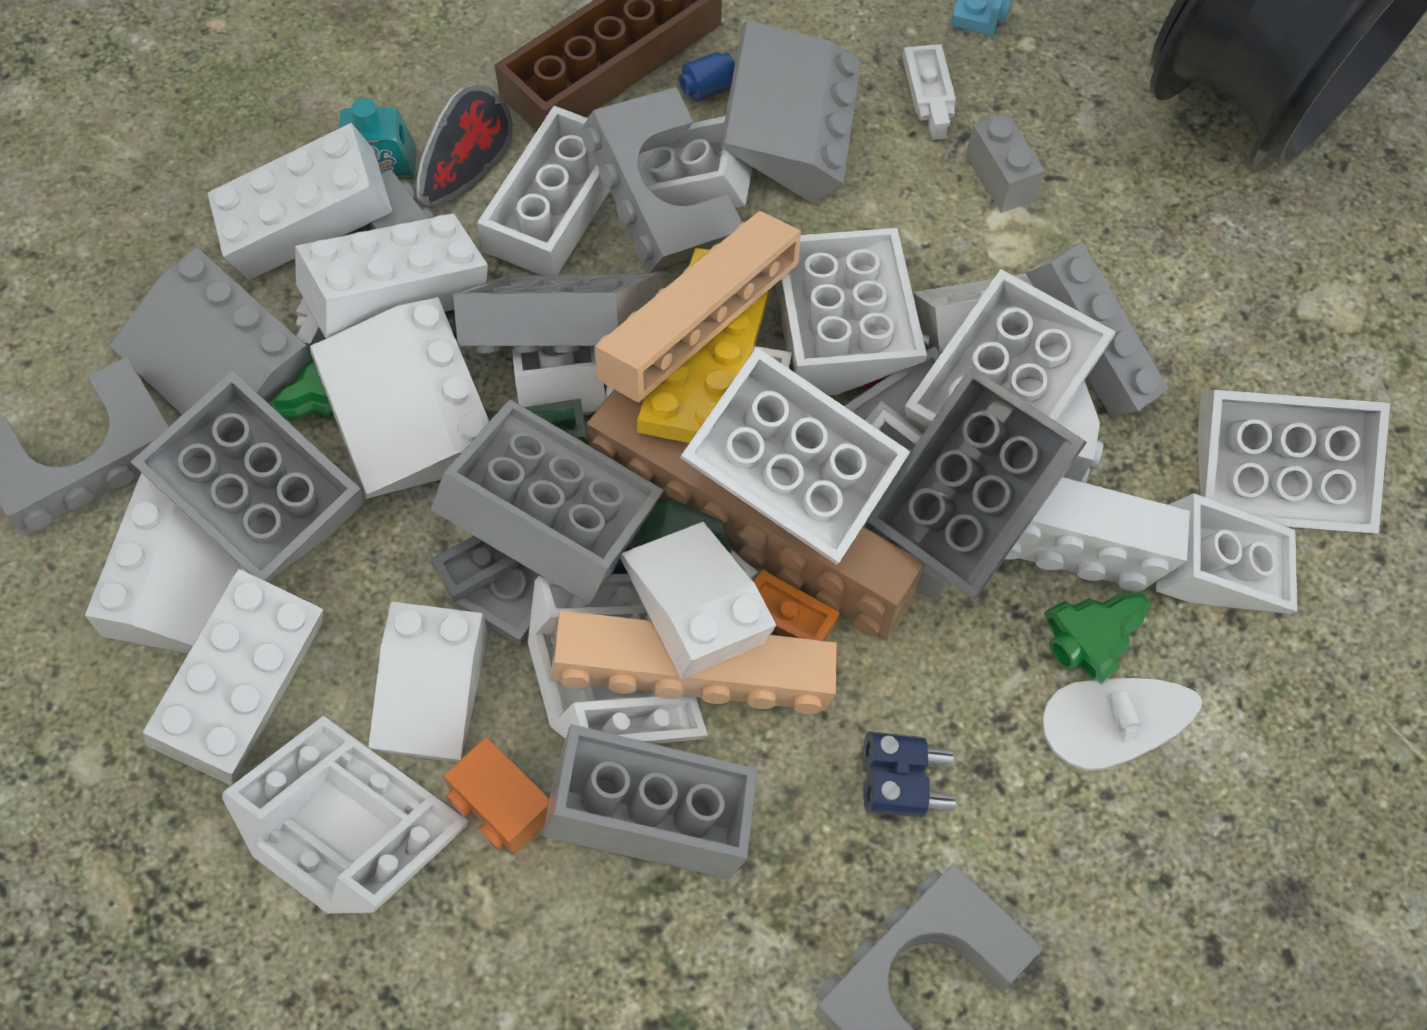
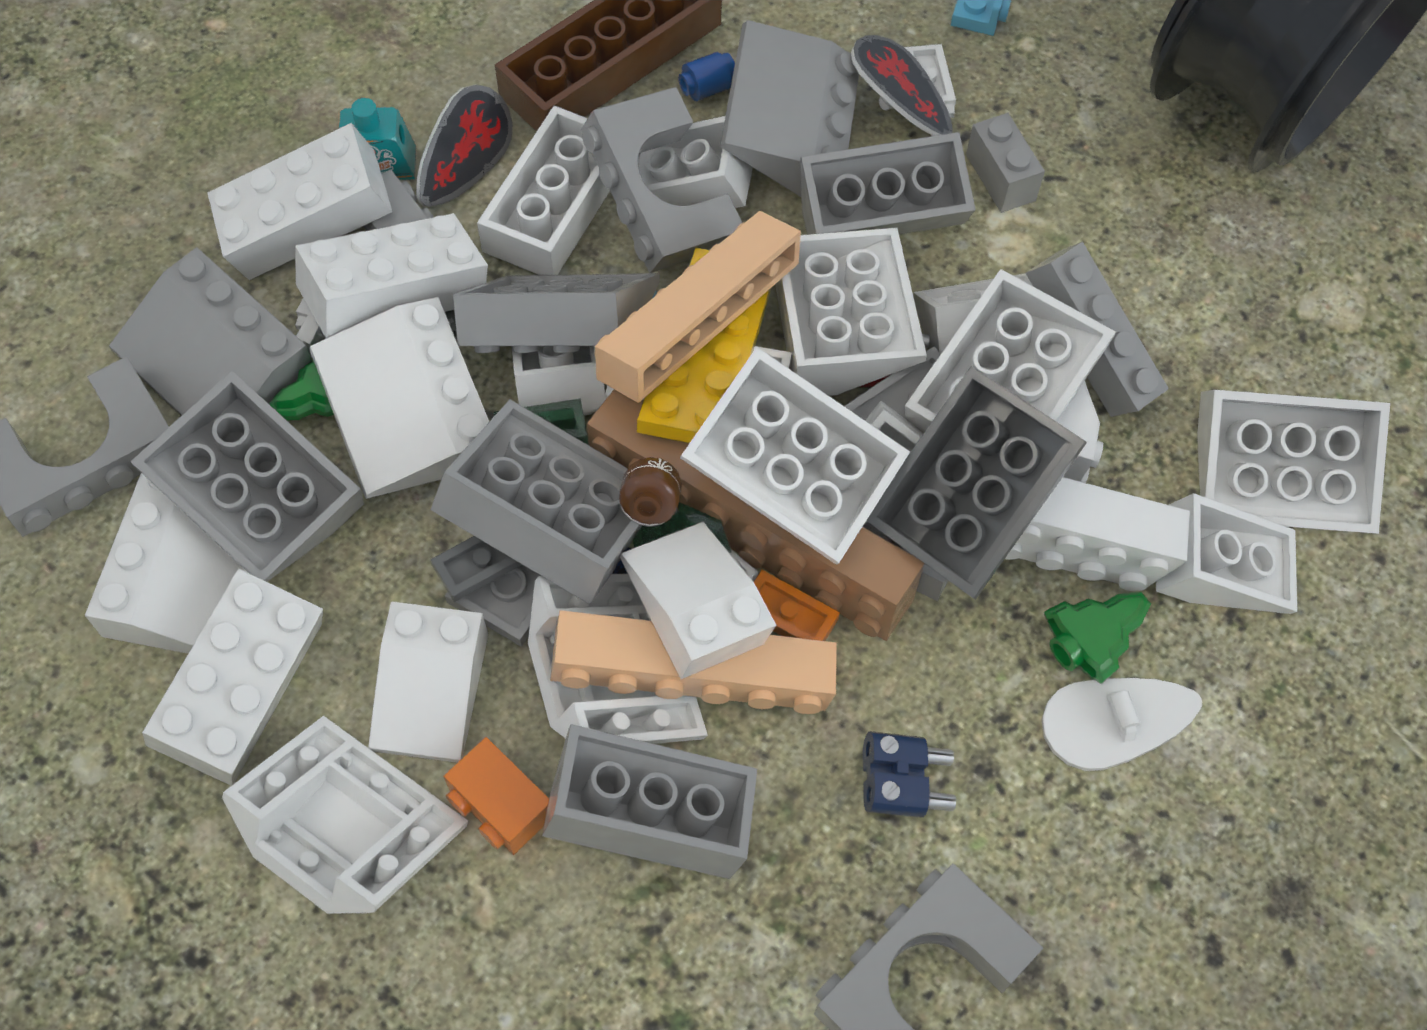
none -> reddish brown head [619,457,682,526]
none -> light grey slope [800,132,975,235]
none -> shield [851,35,953,136]

